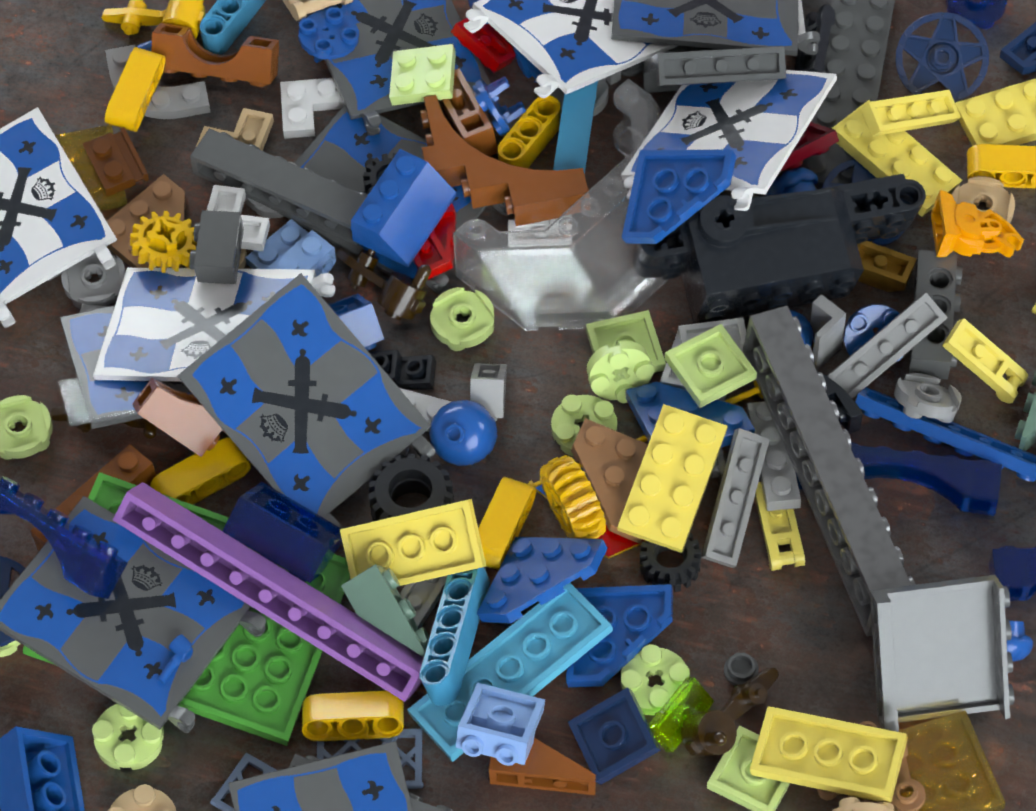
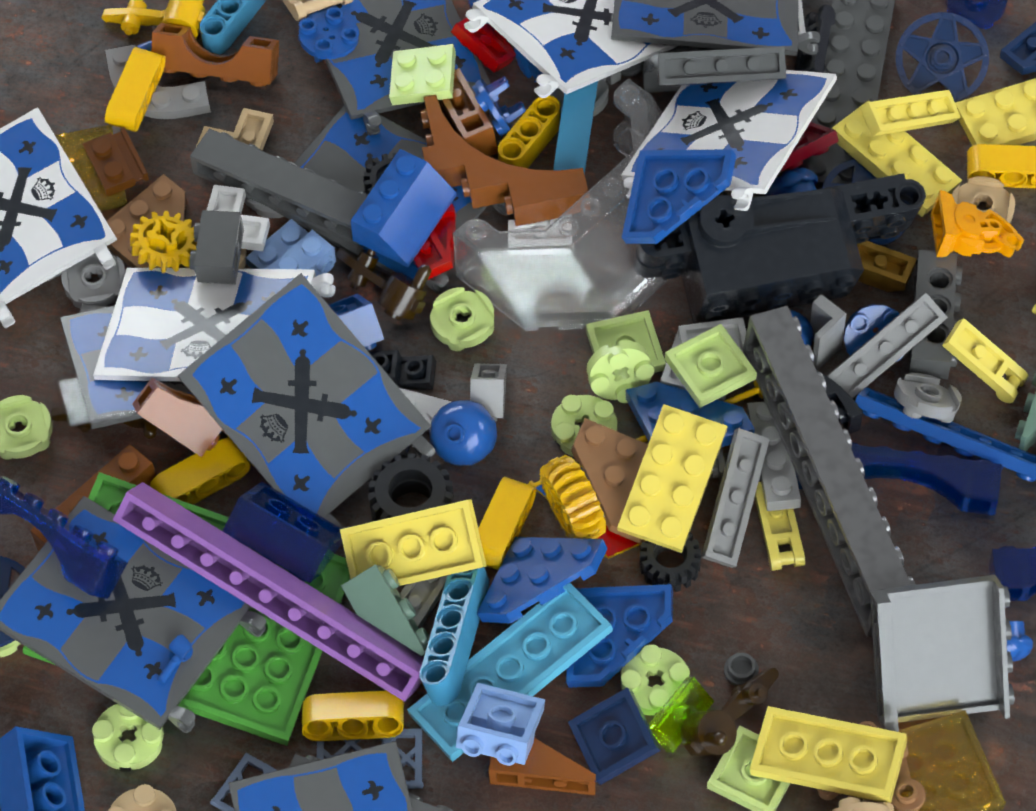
white plate [280,78,344,139] -> none

